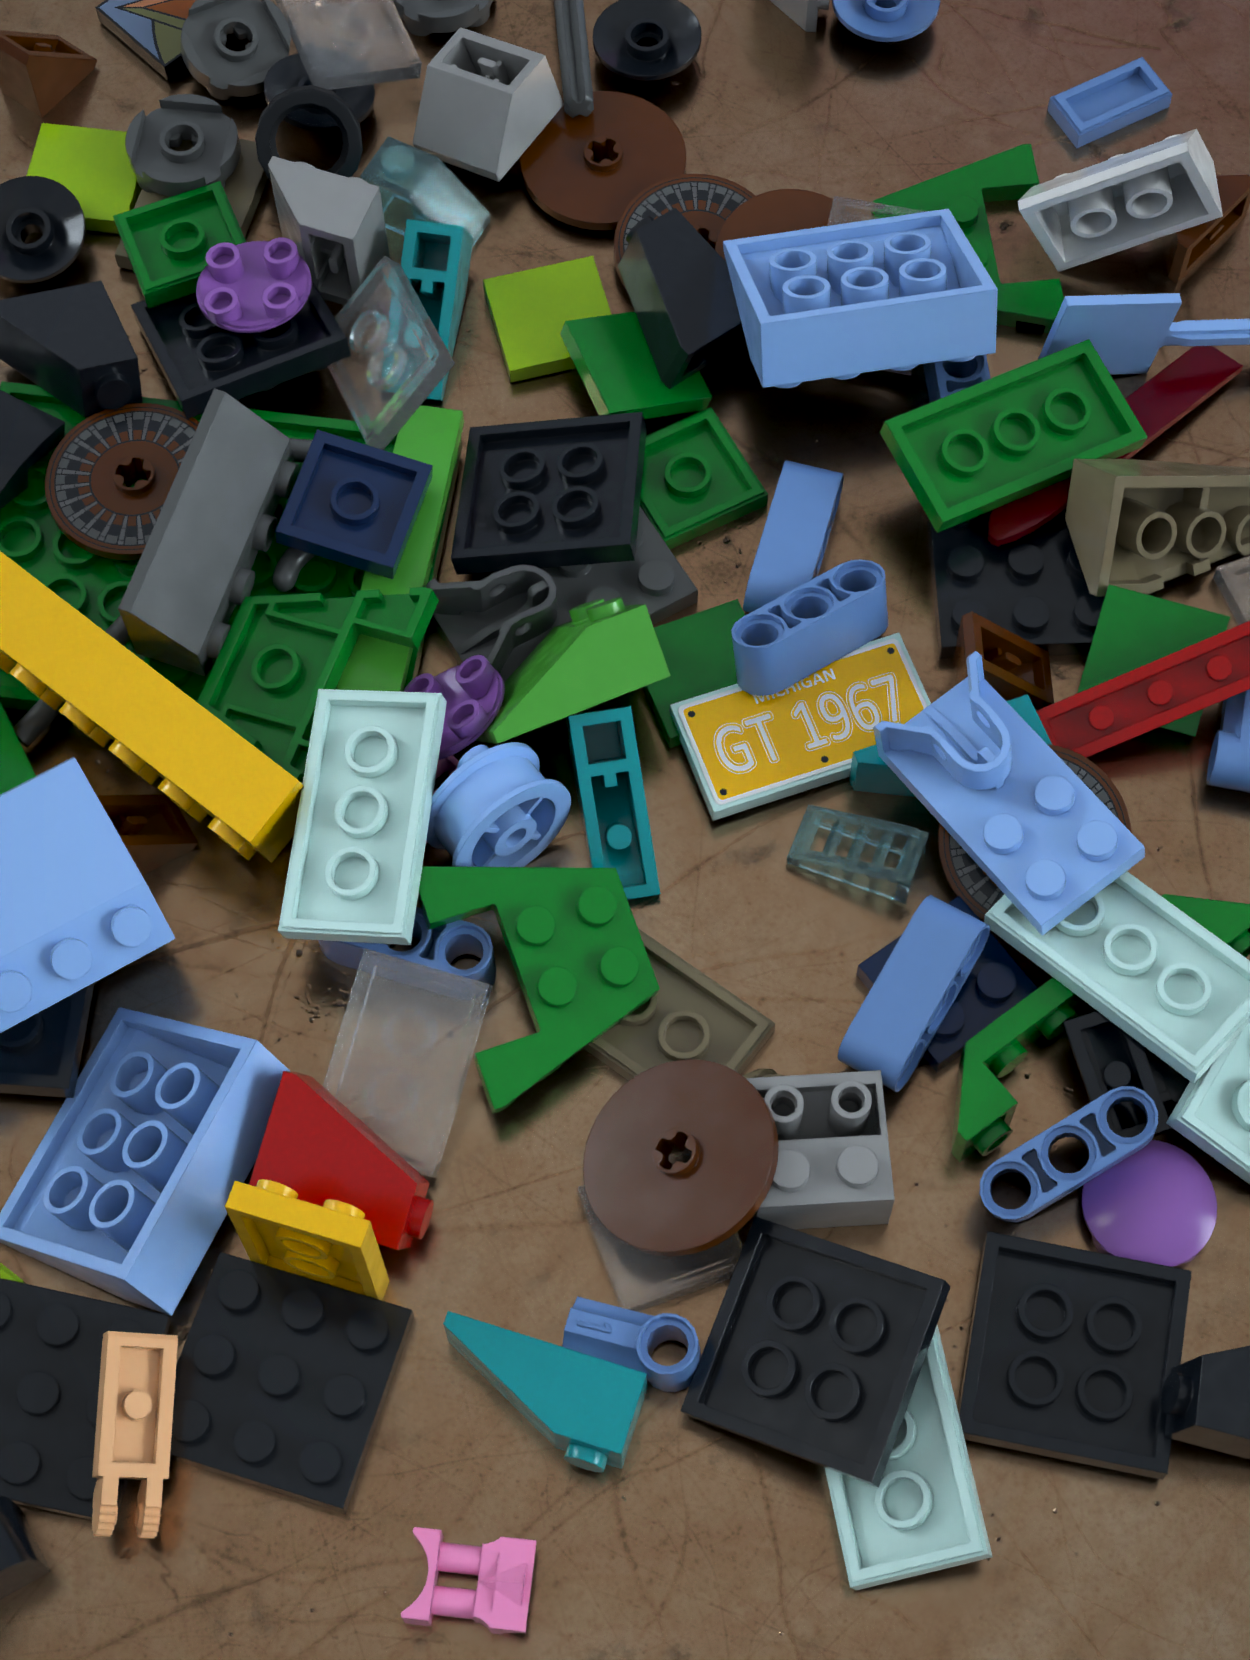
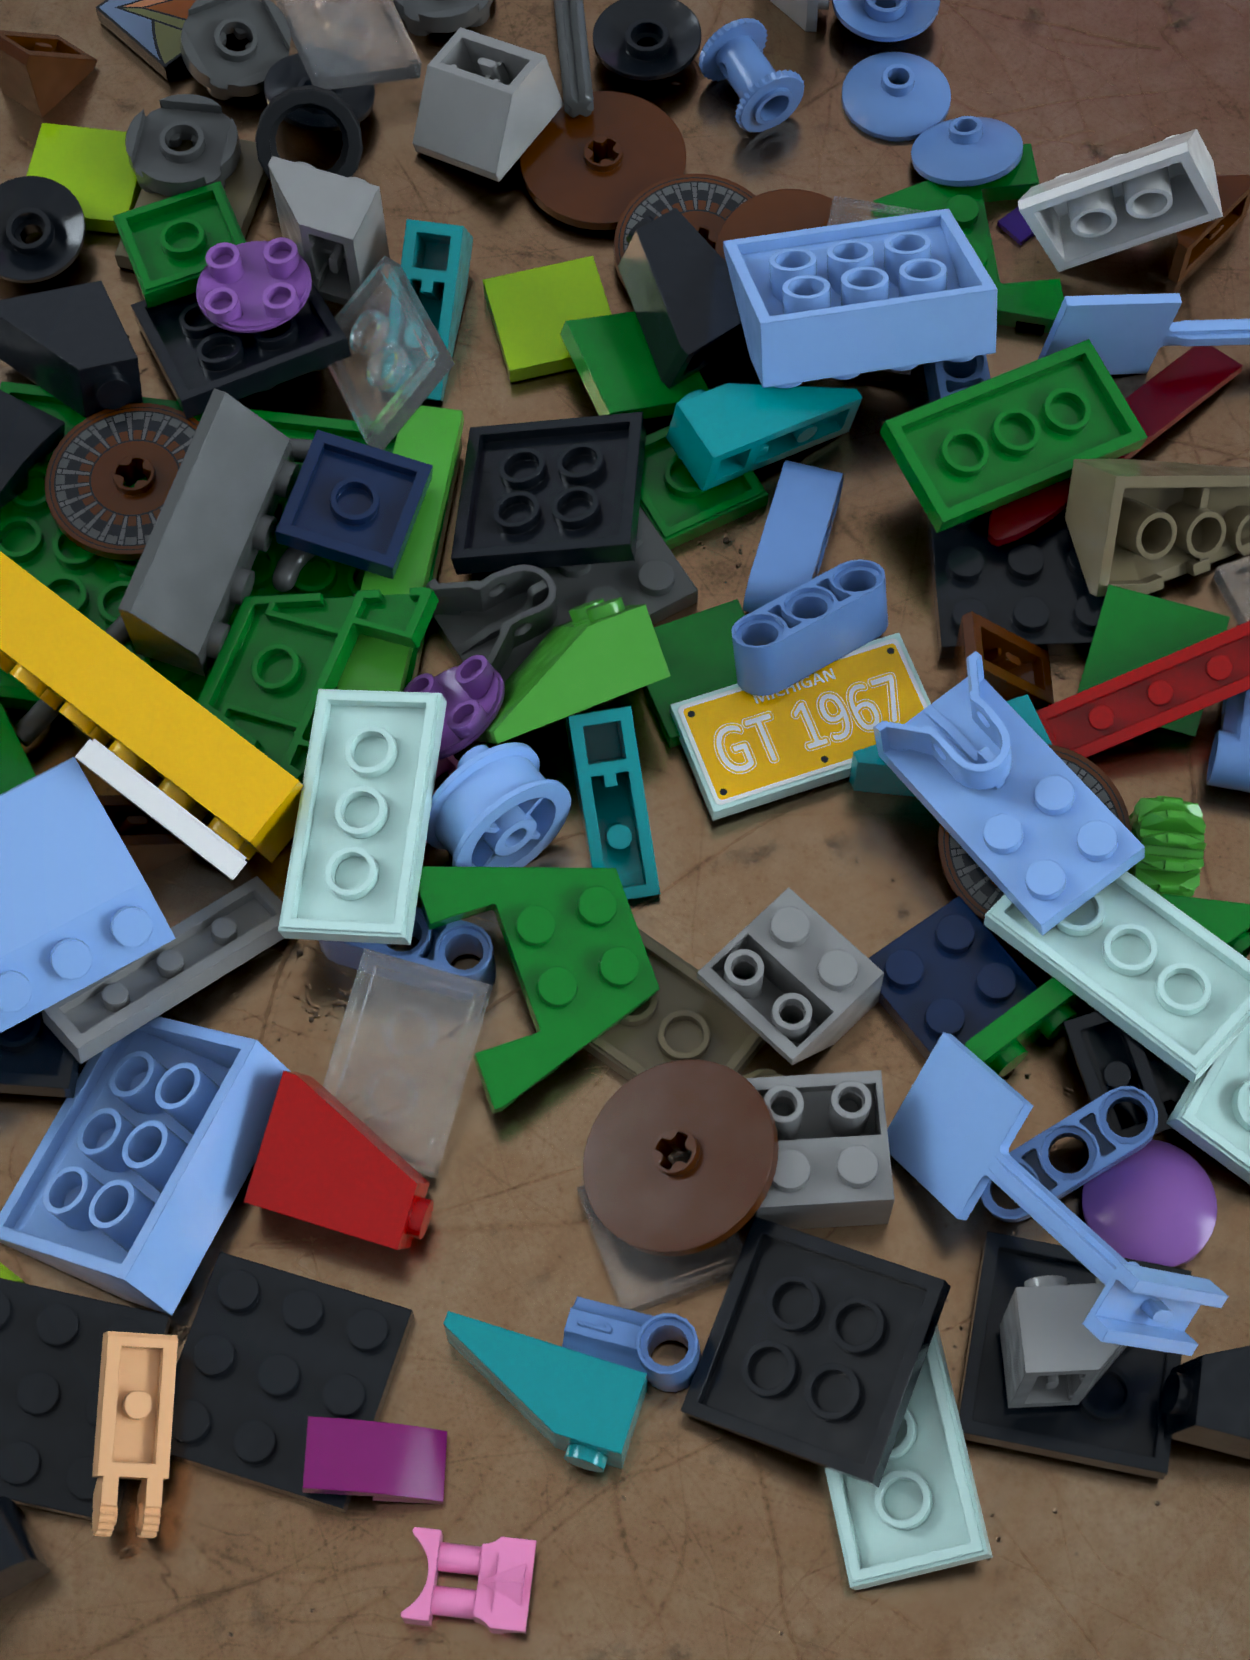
yellow plate [225,1179,390,1301] -> none
clear light blue slope [360,136,491,248] -> none
clear light blue slope [786,804,930,904] -> none
medium blue beam [837,895,990,1092] -> none
medium blue tile [1047,57,1172,149] -> none
none -> light grey plate [41,876,284,1064]
none -> white tile [75,738,247,880]
none -> magenta slope [302,1416,447,1504]
none -> teal slope [666,383,863,492]
none -> light grey slope [697,887,884,1065]
none -> medium blue hose [699,18,805,133]
none -> medium blue dish [841,52,951,142]
none -> light blue piece [887,1032,1229,1356]
none -> medium blue dish [911,116,1023,187]
none -> dark purple window [997,207,1034,245]
none -> light grey slope [999,1275,1127,1408]
none -> bright green gear [1127,796,1207,897]

